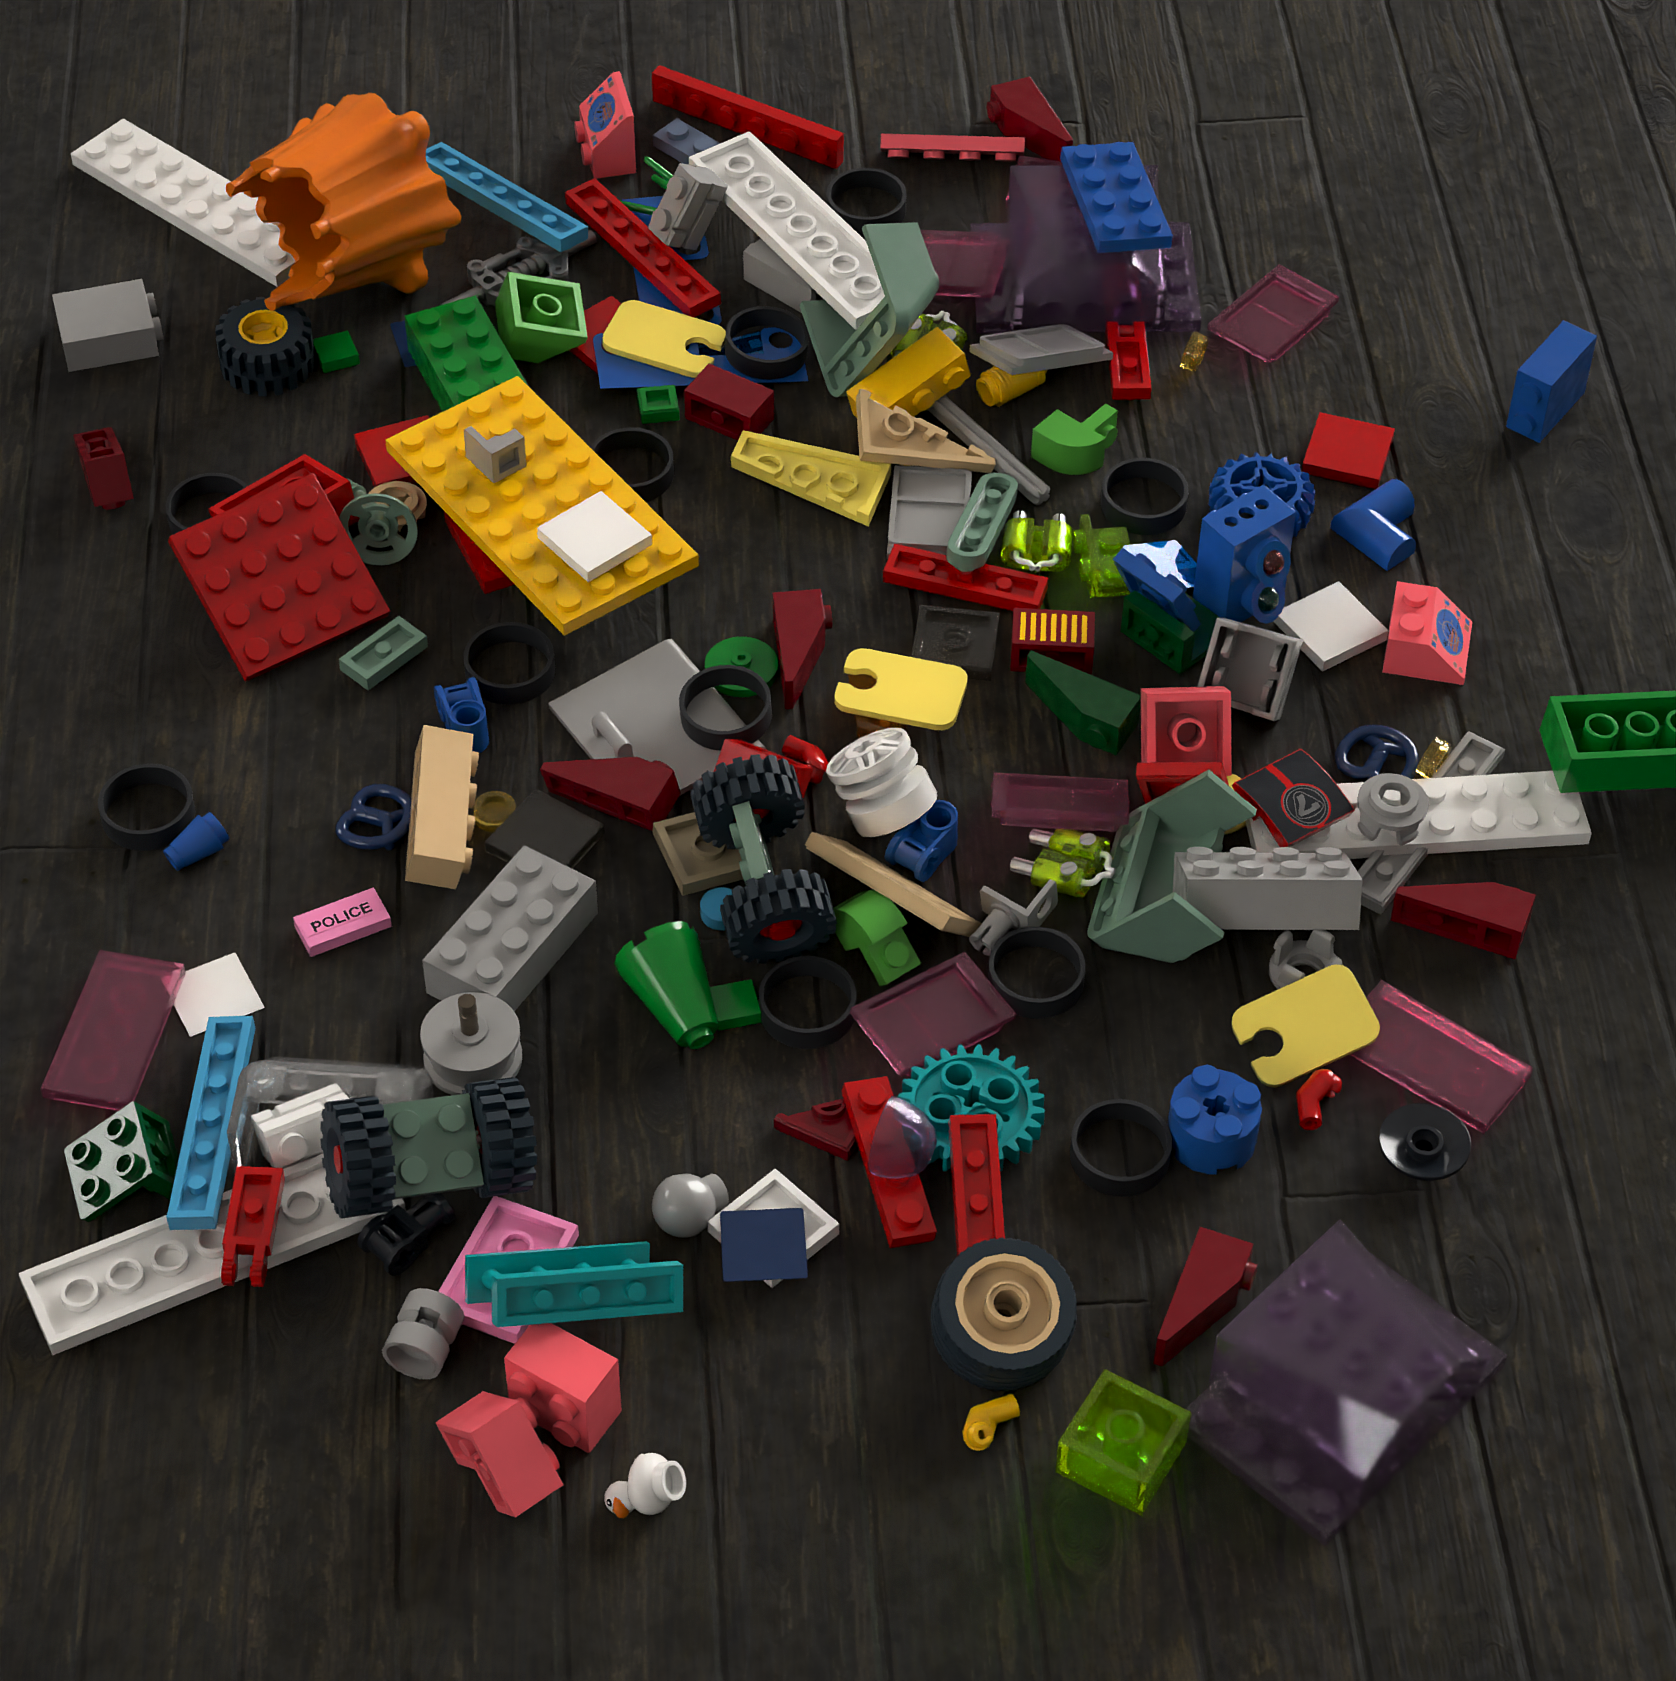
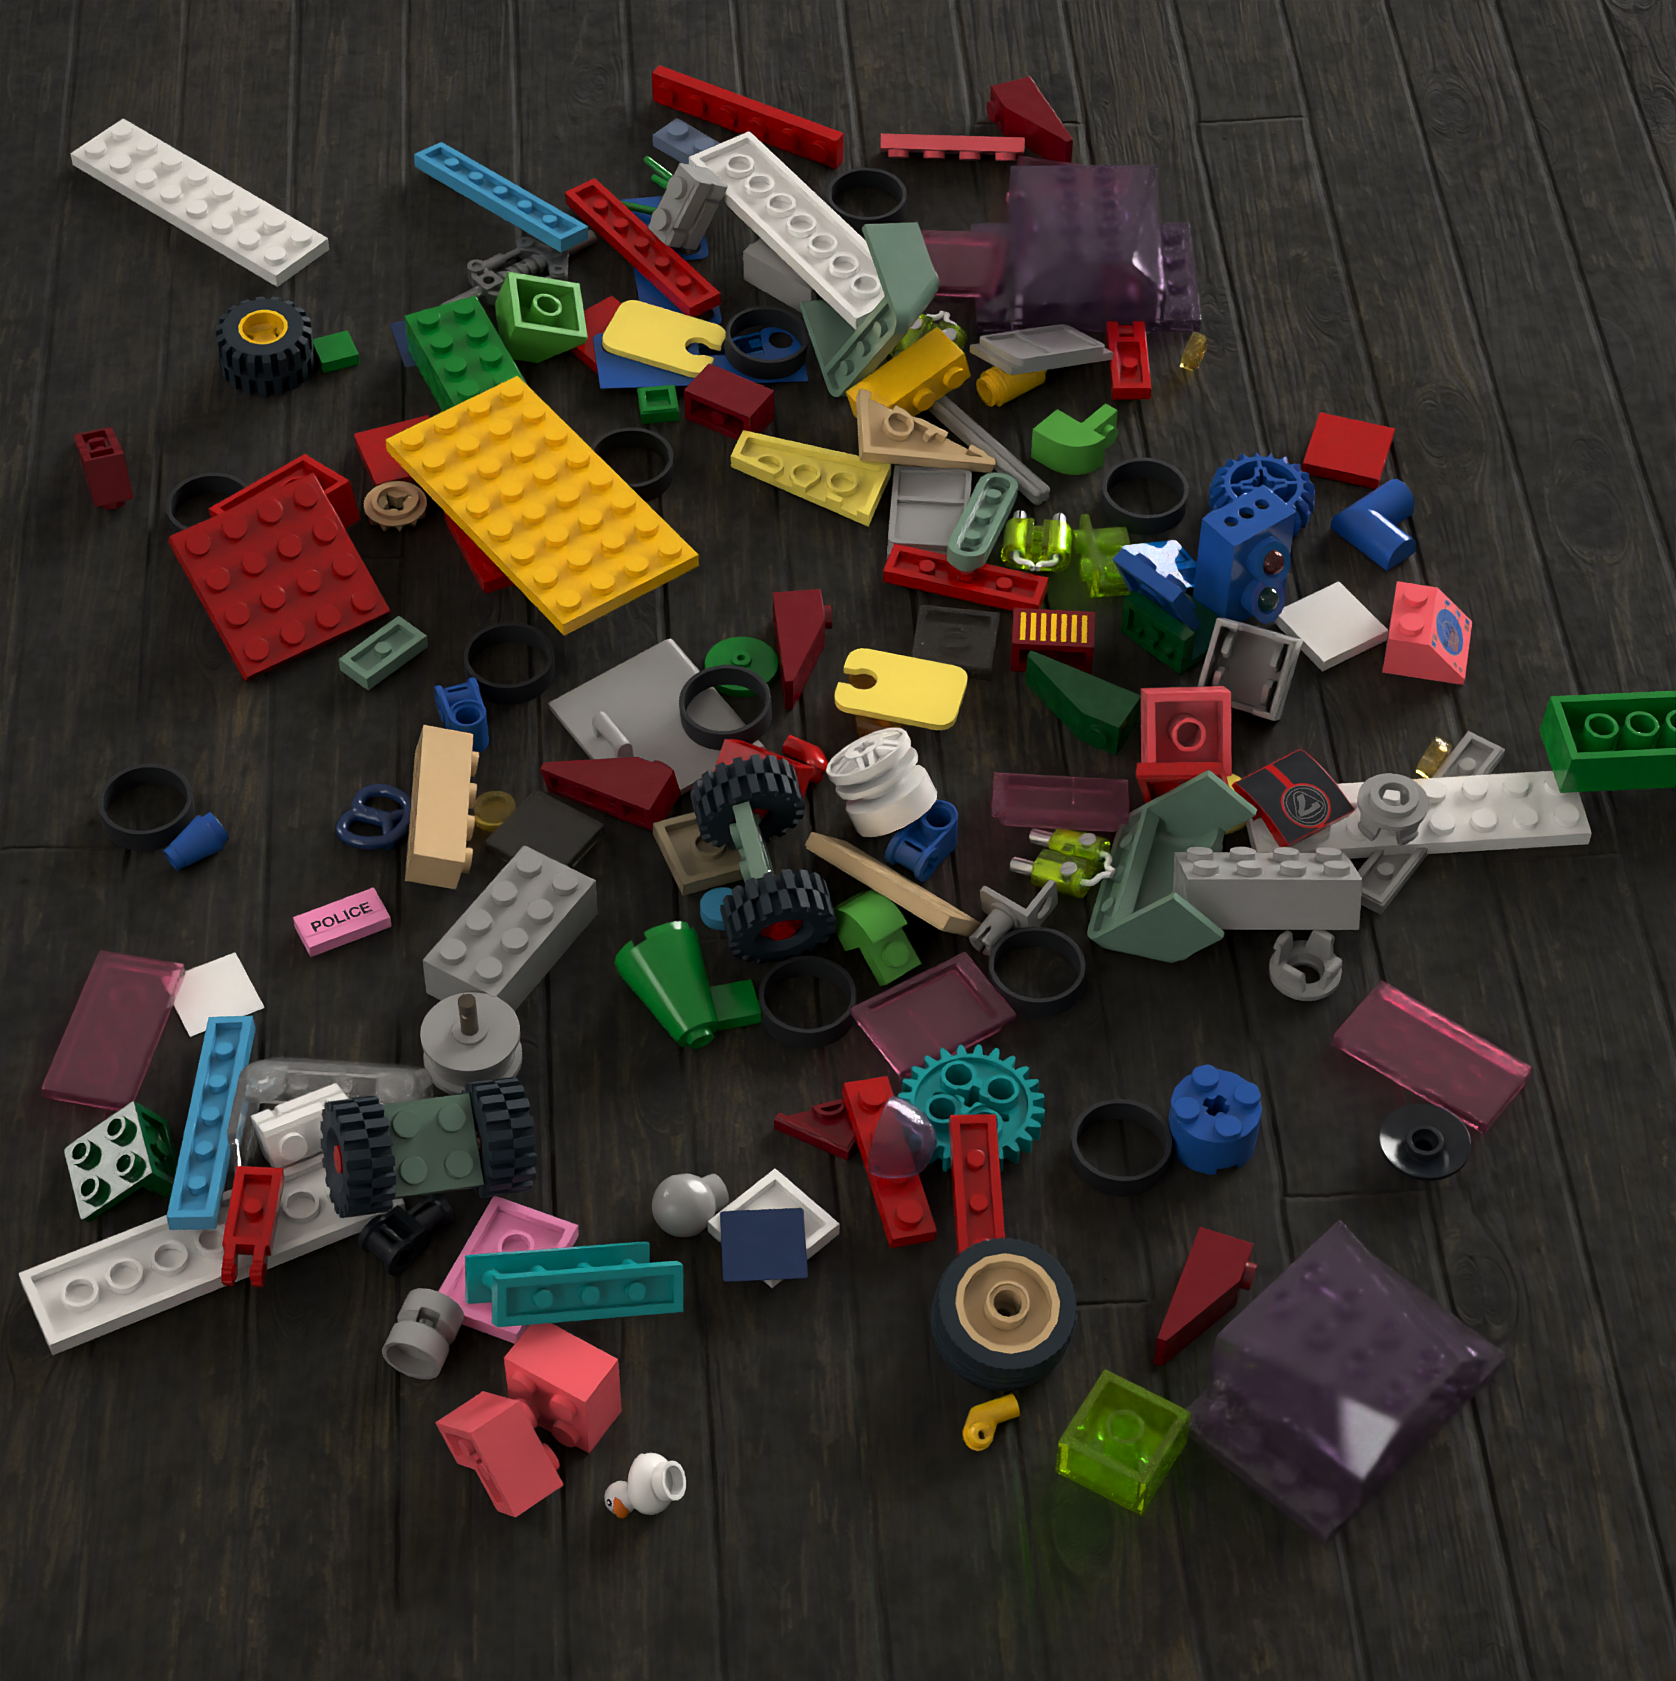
light grey brick [52,279,163,372] -> none
orange piece [225,93,461,311] -> none
sand green dish [339,478,418,565] -> none
light grey panel [464,426,526,483] -> none
white tile [537,491,652,582] -> none
coral slope [574,71,636,179] -> none
blue plate [1060,142,1173,253] -> none
clear pink piece [1207,264,1339,363] -> none
light yellow piece [1231,964,1380,1088] -> none
red arm [1296,1069,1342,1130] -> none
dark blue piece [1335,724,1419,780] -> none
dark red slope [1390,882,1536,959] -> none
blue brick [1506,320,1597,443] -> none

